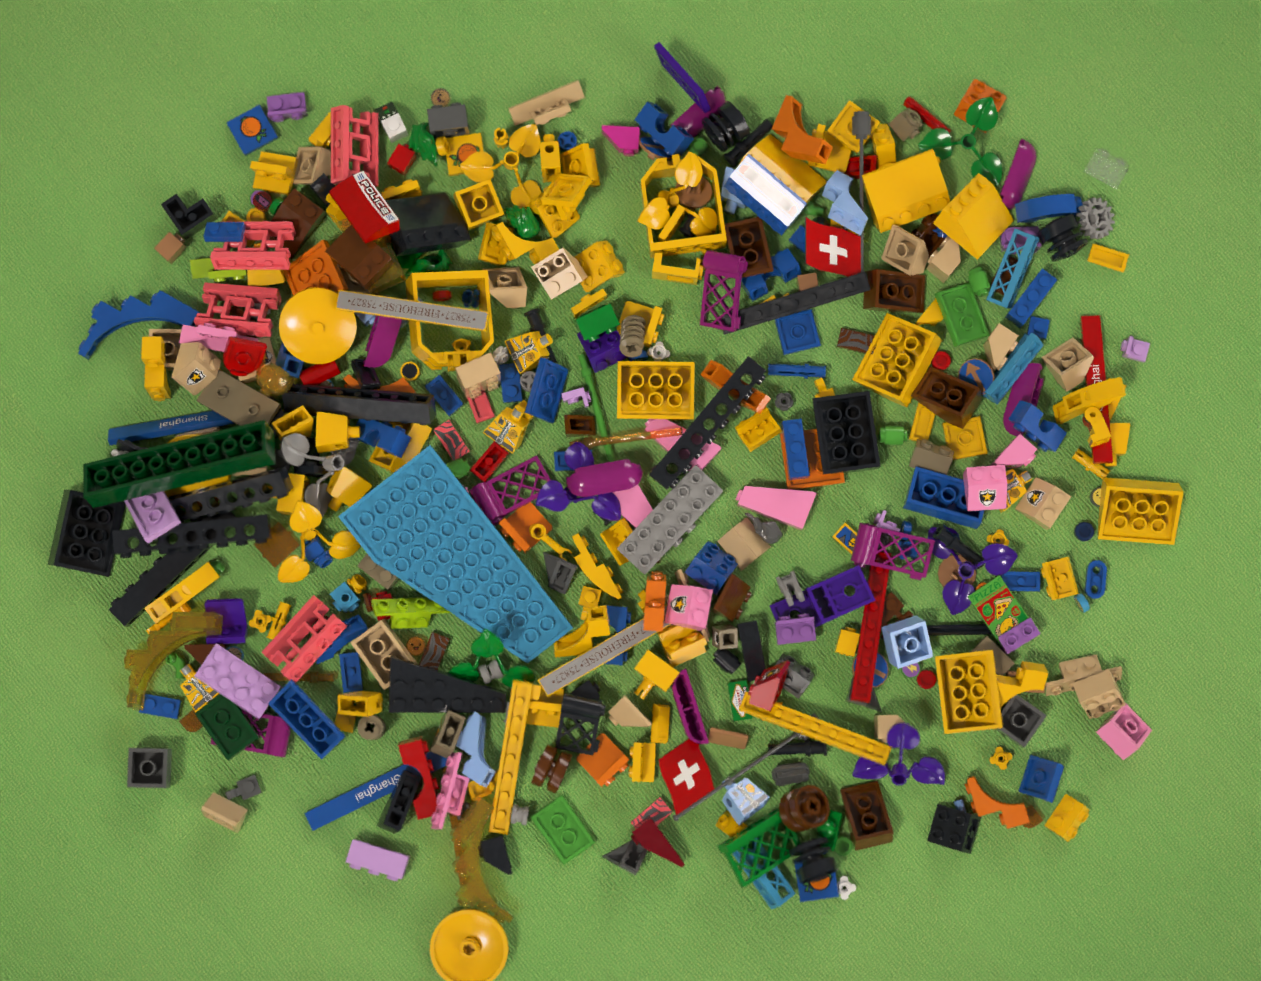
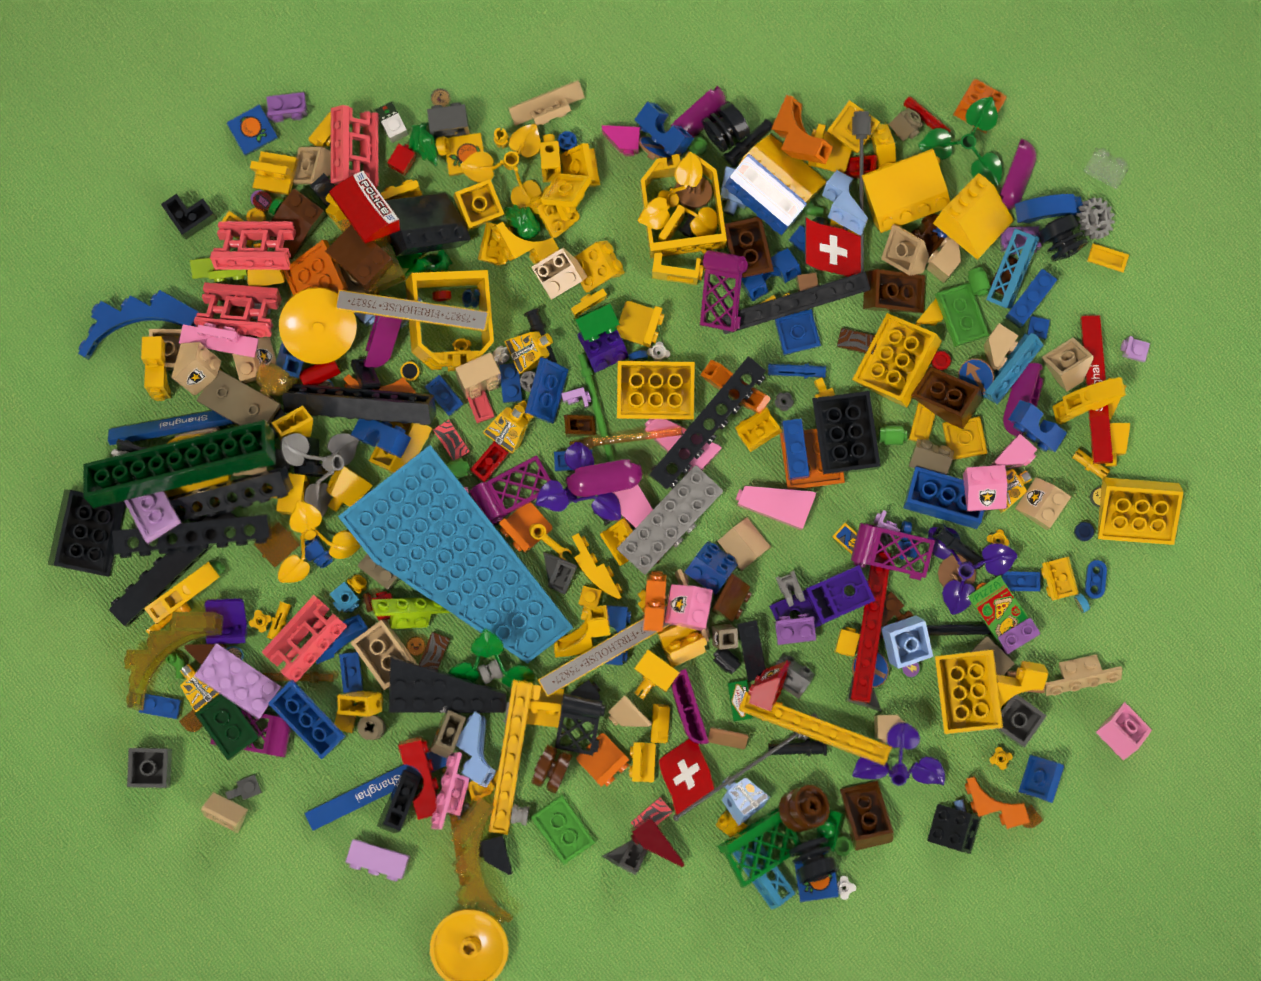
medium nougat brick [154,232,186,264] -> none
blue plate [204,222,245,242] -> none
red tile [223,336,267,376] -> none
yellow torso [316,412,360,453] -> none
tan slope [482,267,527,309] -> none
dark tan piece [619,315,646,357] -> none
dark purple tile [654,42,711,113] -> none
dark grey piece [745,513,782,544] -> none
dark grey piece [771,761,810,787] -> none
red tile [916,670,936,689] -> none
yellow bracket [1044,794,1089,842] -> none
tan slope [1073,669,1126,719] -> none
yellow leg [1082,407,1111,448] -> none

